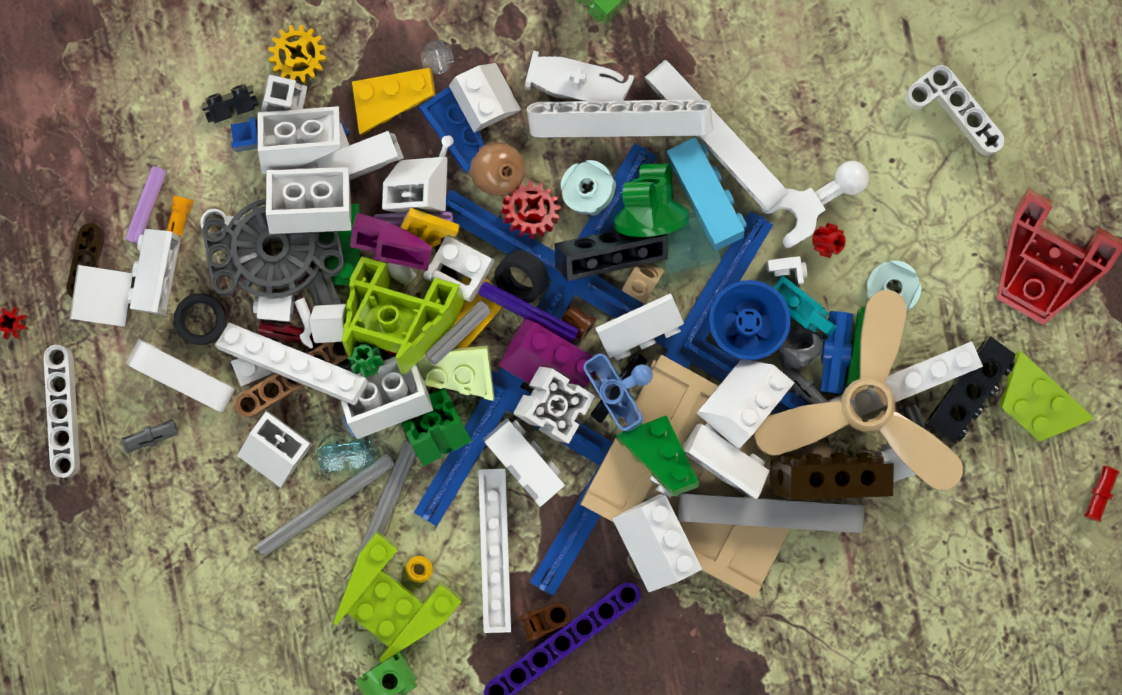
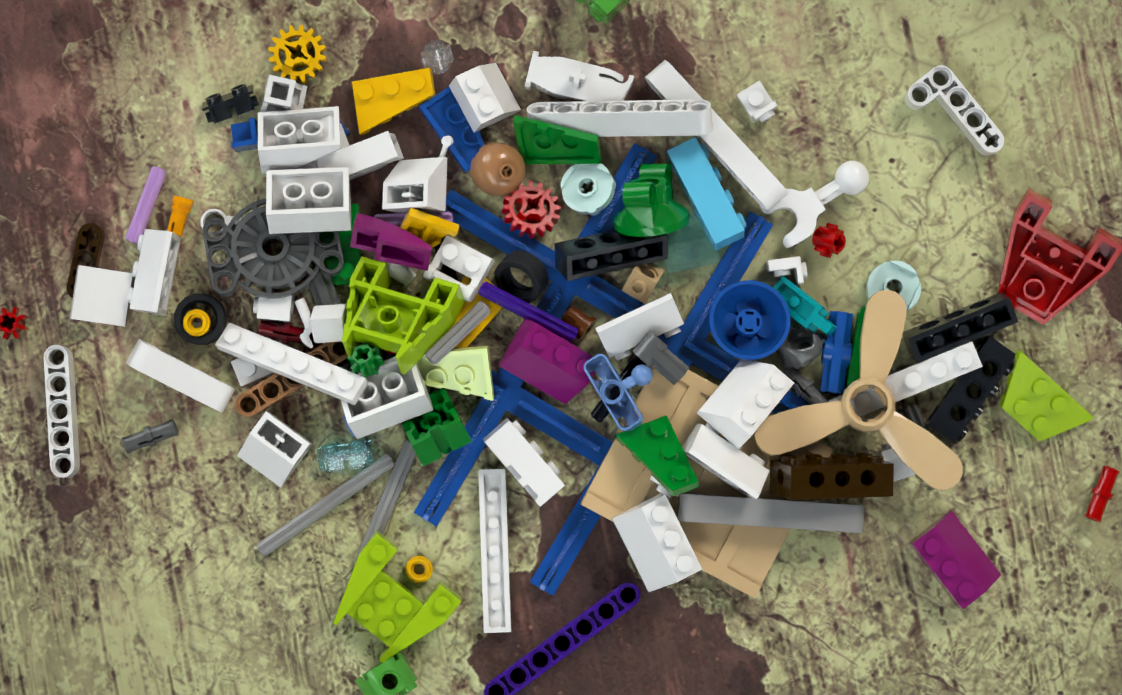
white brick [513,366,595,444] -> none
reddish brown piece [517,601,571,642] -> none
none -> yellow plate [183,309,211,336]
none -> green wing [513,115,602,165]
none -> dark grey piece [632,331,689,385]
none -> white bracket [736,80,778,123]
none -> black brick [902,292,1018,363]
none -> magenta slope [908,510,1001,609]

